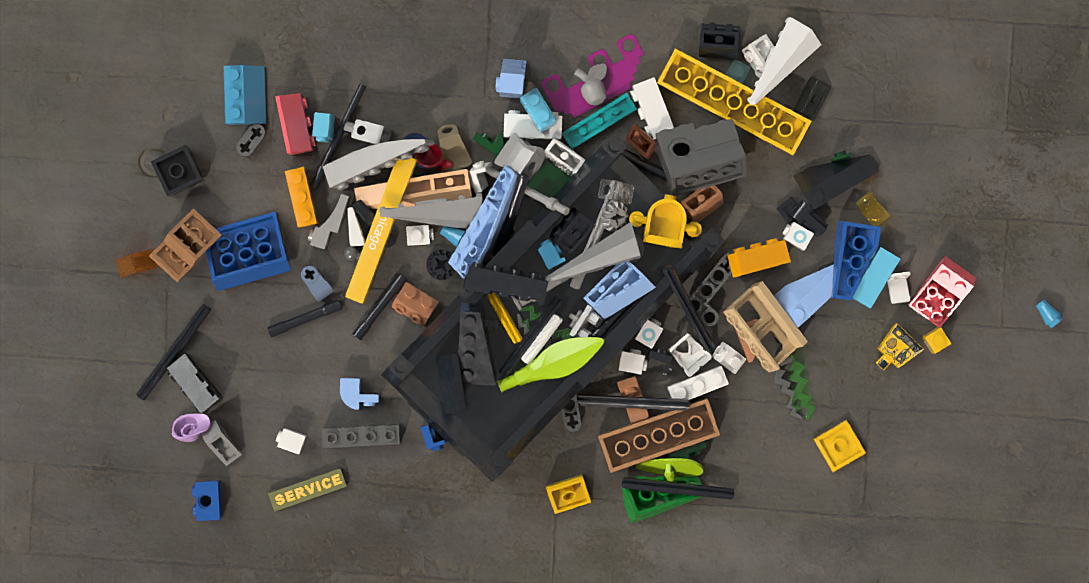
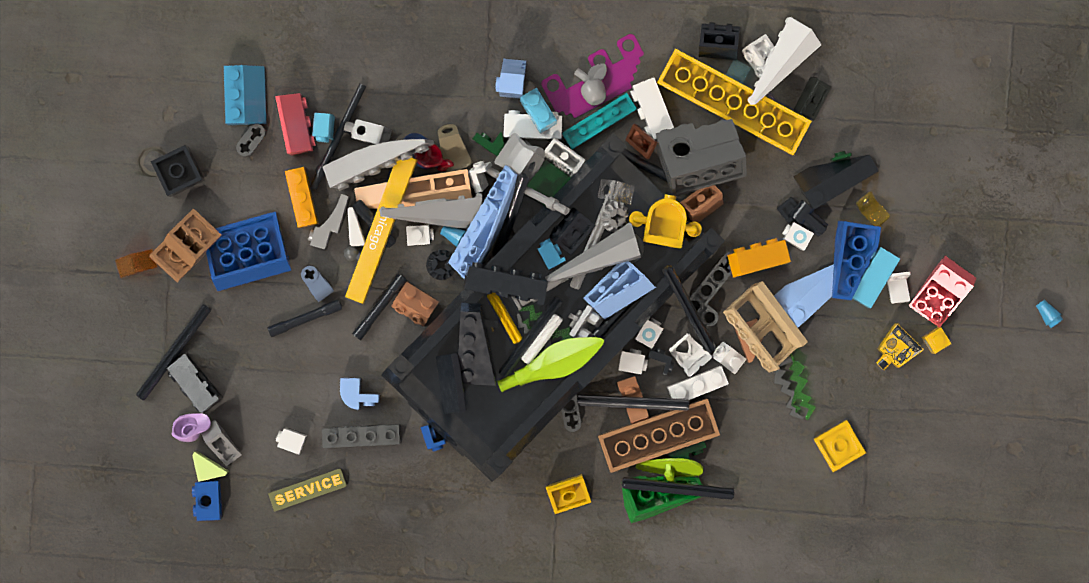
none -> yellowish green slope [192,451,229,482]

